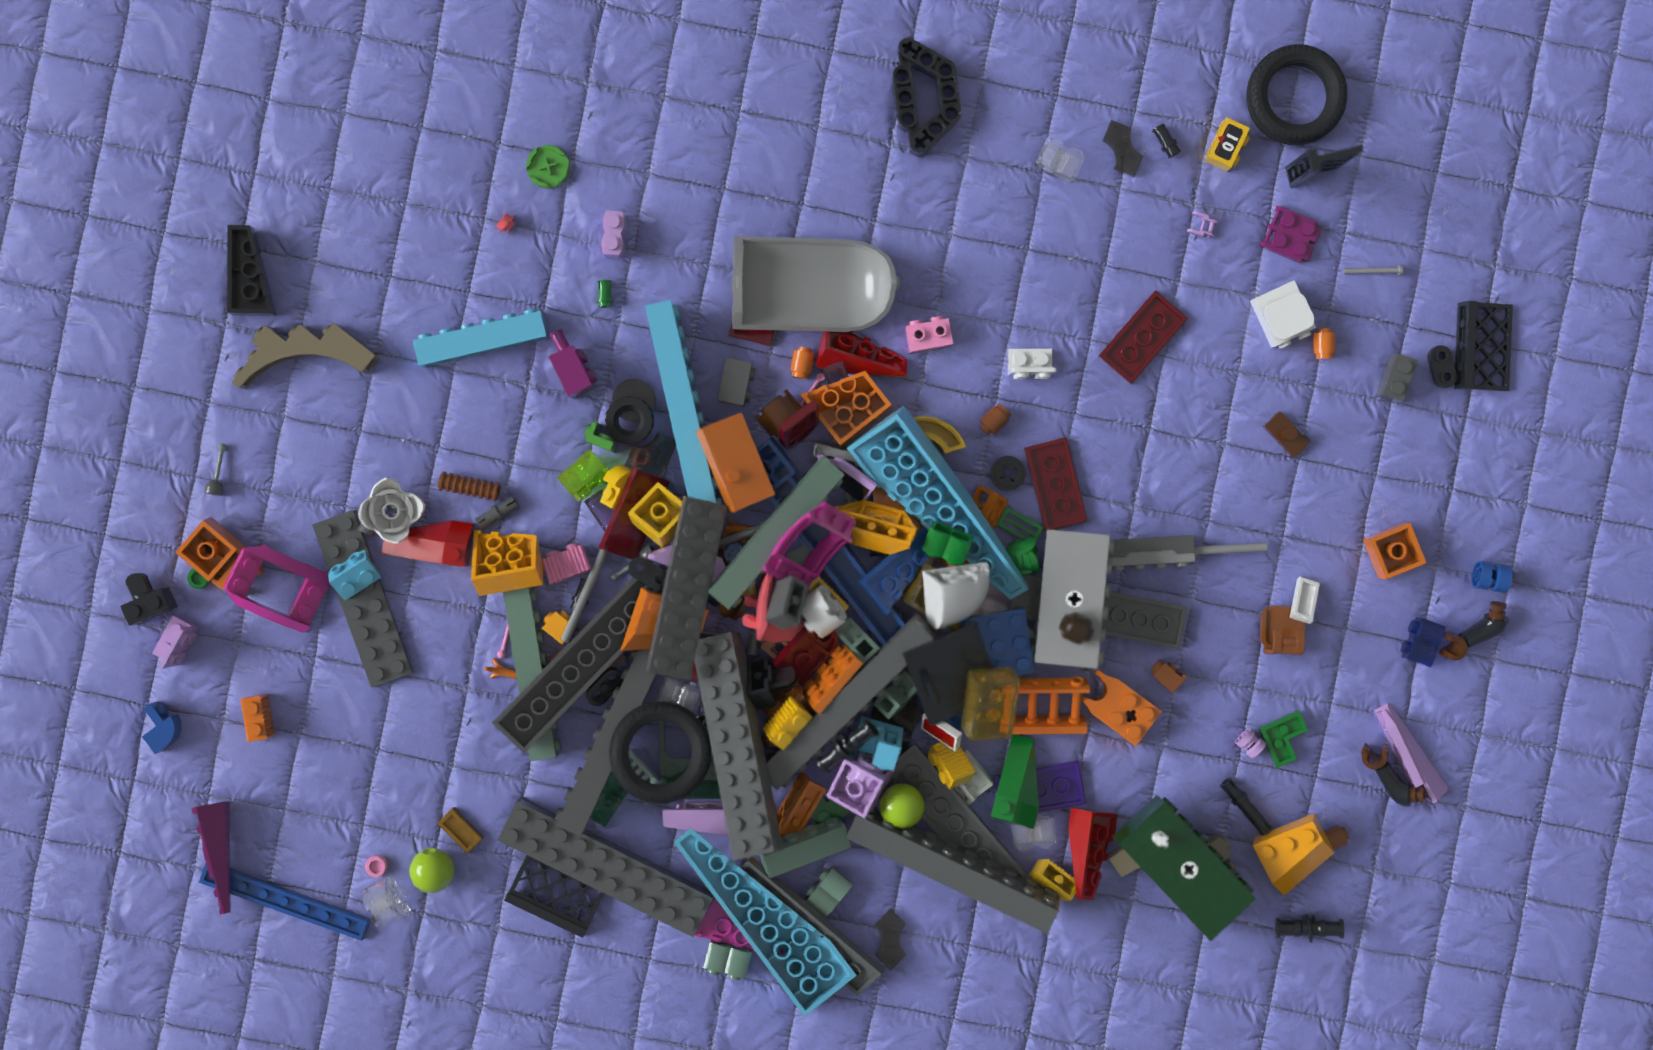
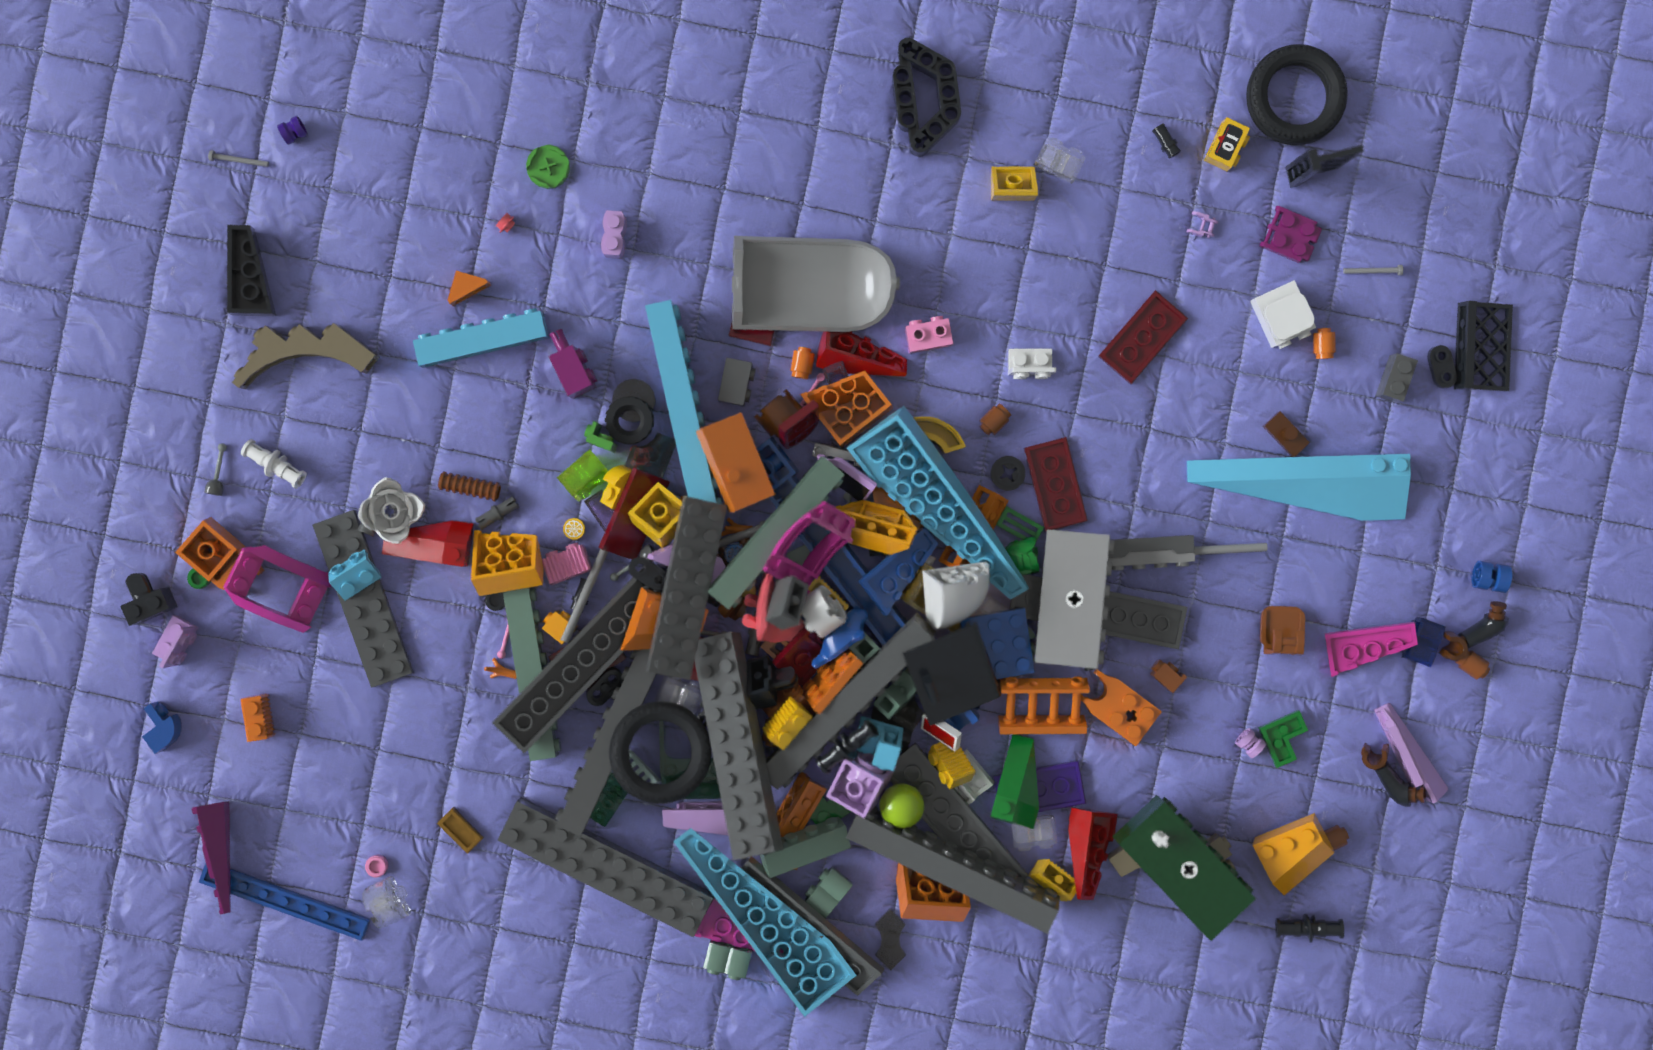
lime piece [409,847,455,893] -> none
black fence [504,855,604,938] -> none
green pin [596,280,614,308] -> none
green brick [922,521,974,566] -> none
clear yellow piece [961,667,1020,741] -> none
dark brown head [1059,612,1094,645] -> none
clear smoke tile [1102,120,1143,177] -> none
black pin [1220,777,1272,836] -> none
white tile [1290,577,1320,624] -> none
orange brick [1362,522,1427,580] -> none
none -> light grey piece [208,150,269,167]
none -> white piece [241,439,307,489]
none -> dark purple wheel [277,115,308,145]
none -> orange slope [448,270,492,306]
none -> black tile [485,592,505,611]
none -> yellow tile [563,518,586,540]
none -> blue animal [812,609,869,669]
none -> orange wedge [896,863,971,922]
none -> yellow slope [991,166,1038,201]
none -> medium azure wedge [1187,454,1411,521]
none -> dark pink wing [1325,622,1418,677]
none -> dark orange brick [1455,650,1490,680]

